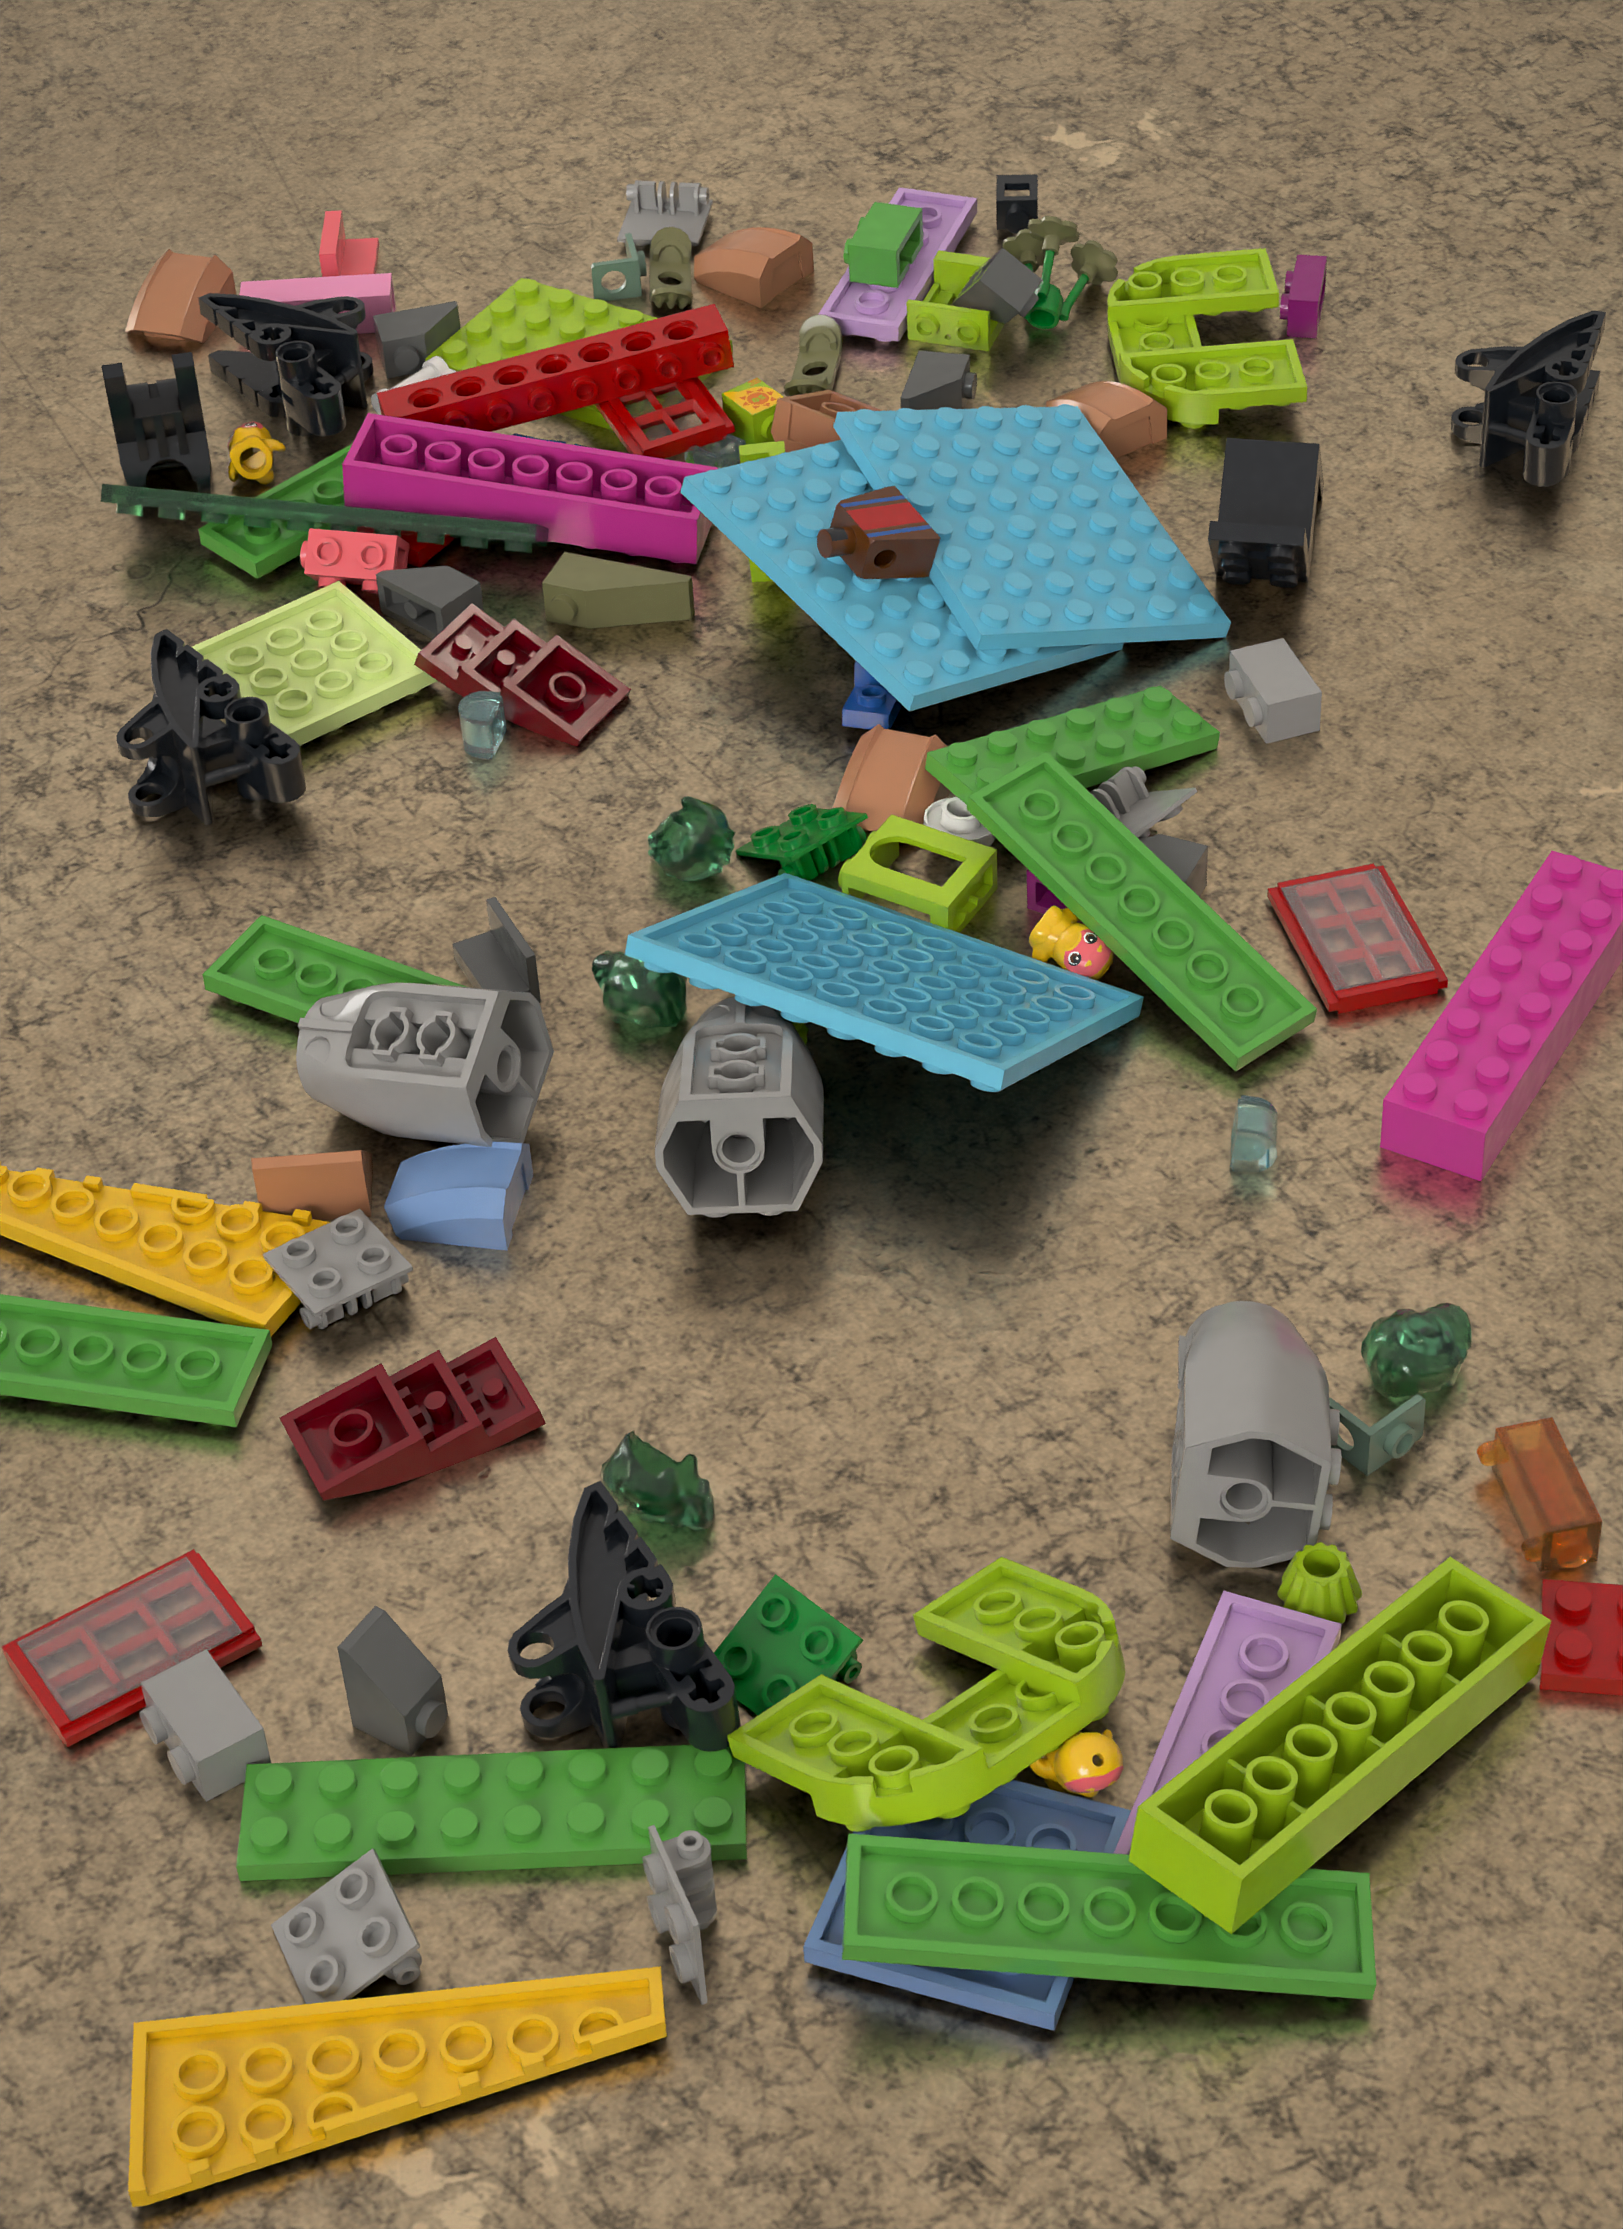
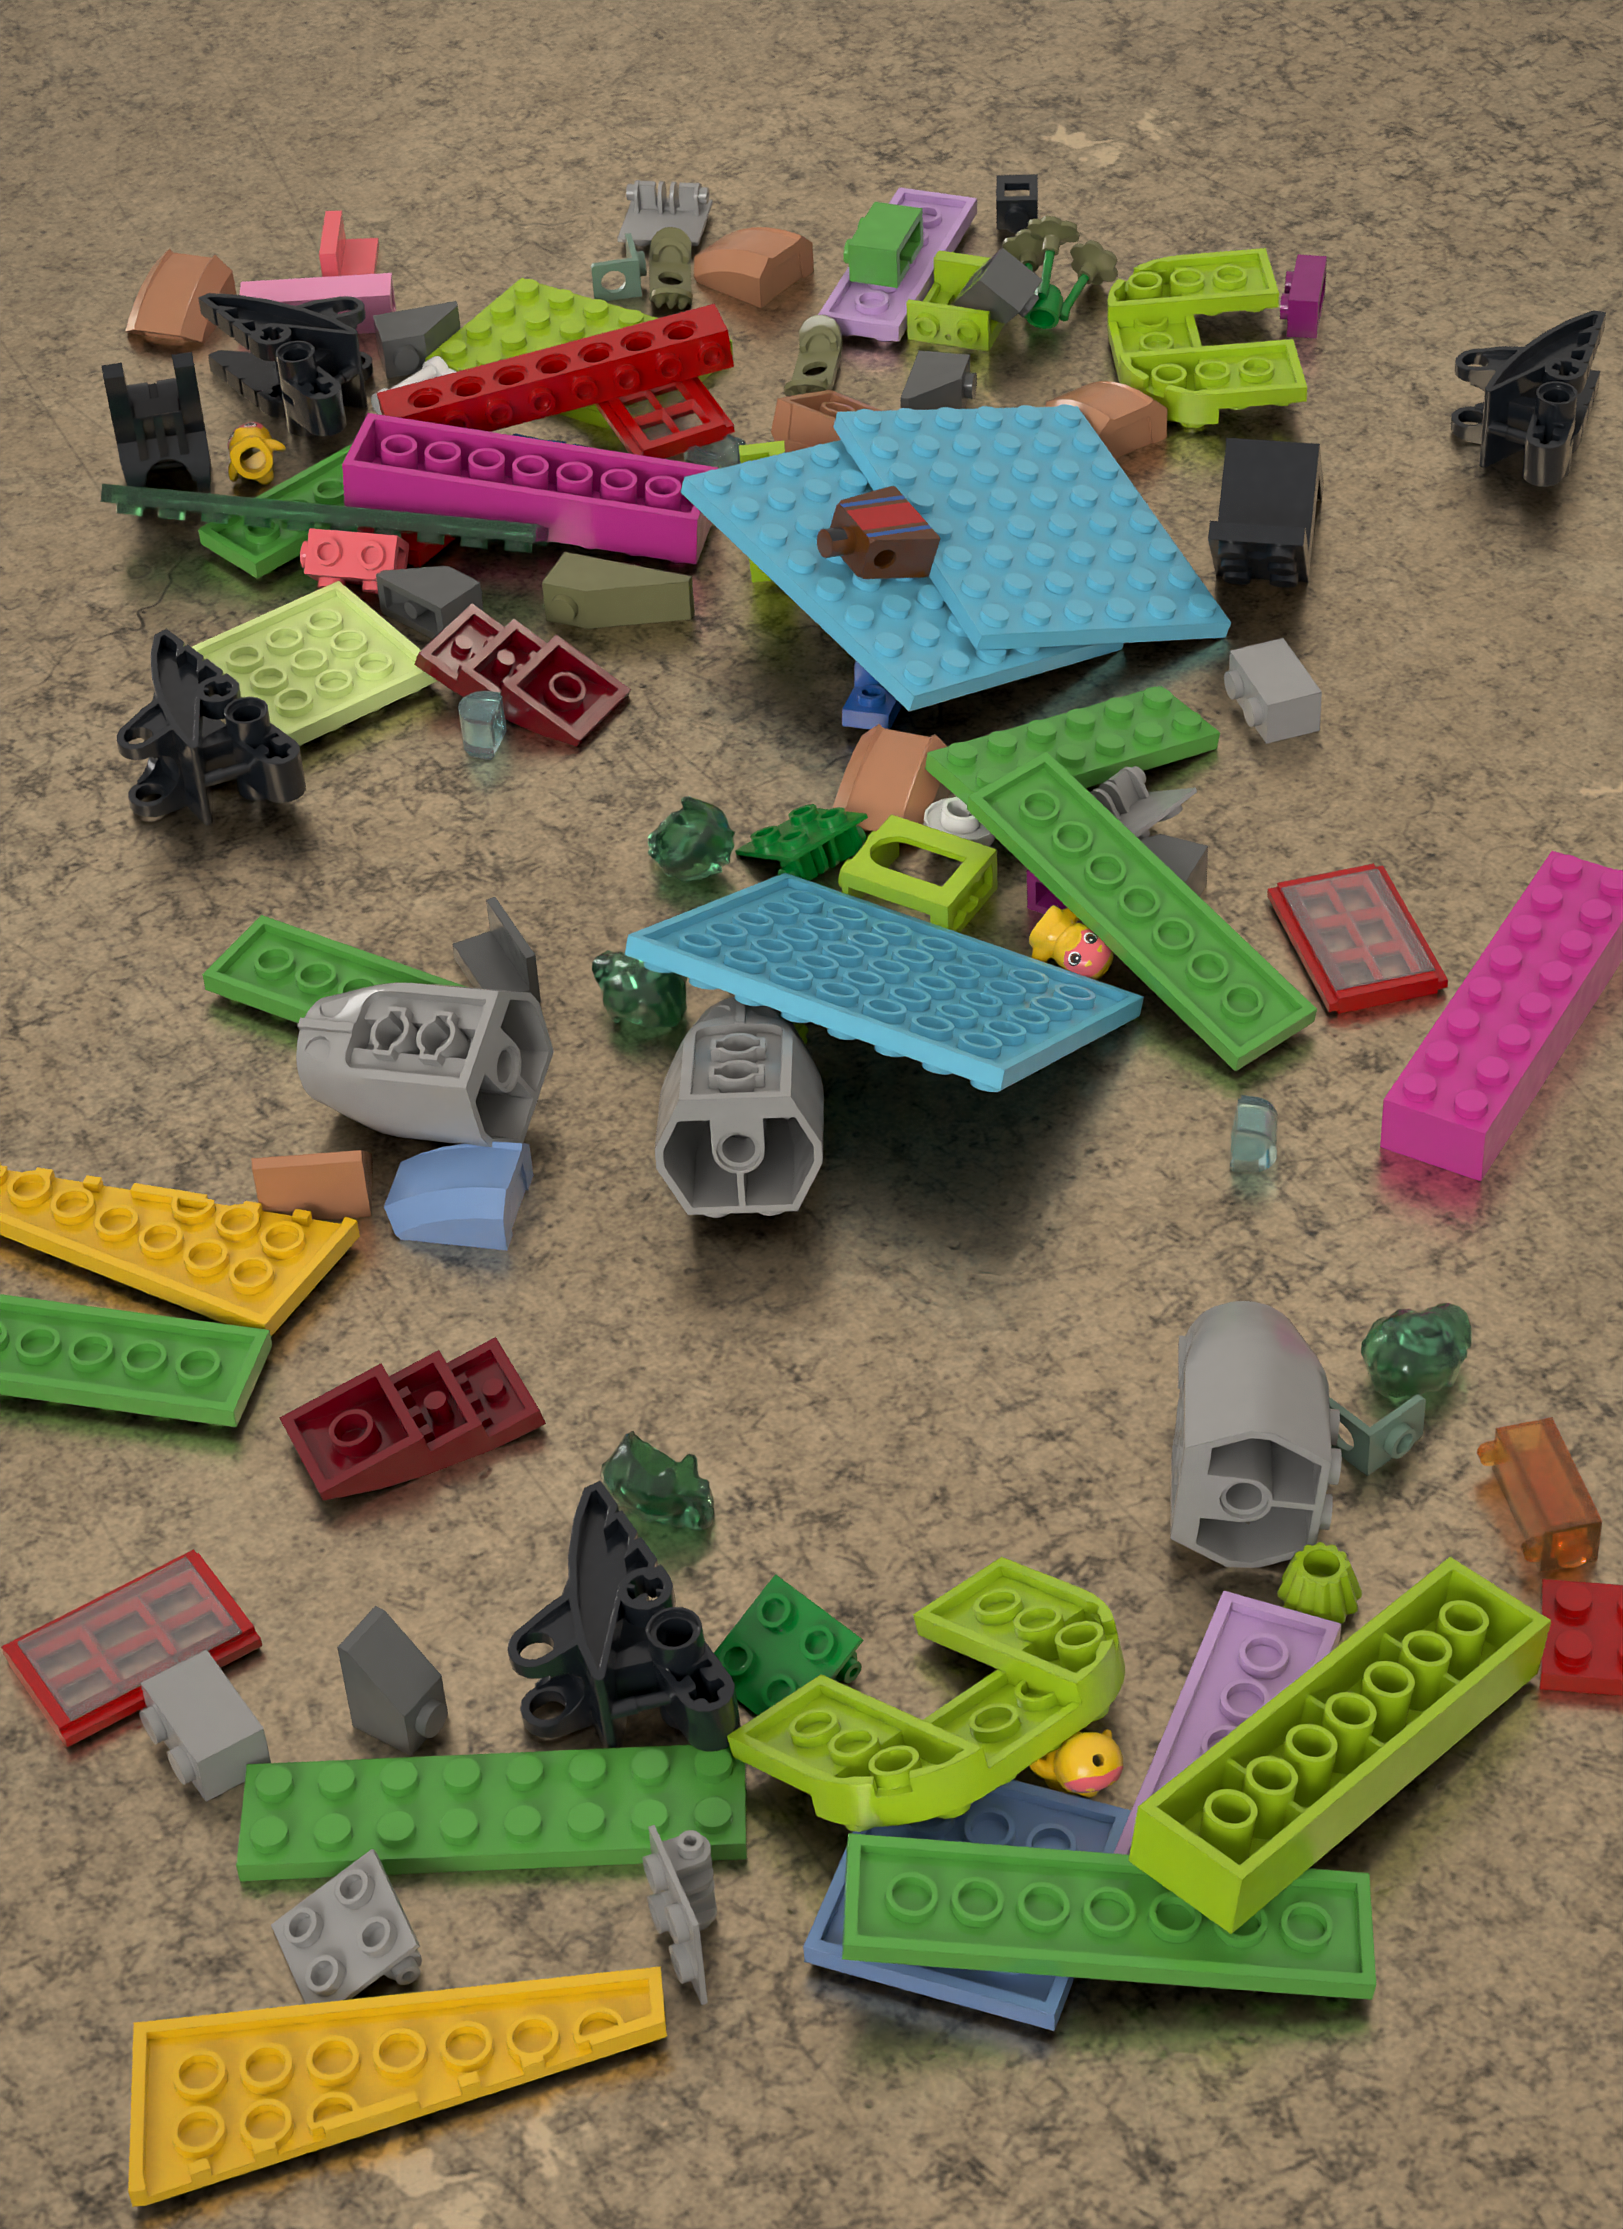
light grey hinge [263,1209,413,1329] -> none
lime brick [722,378,784,445] -> none

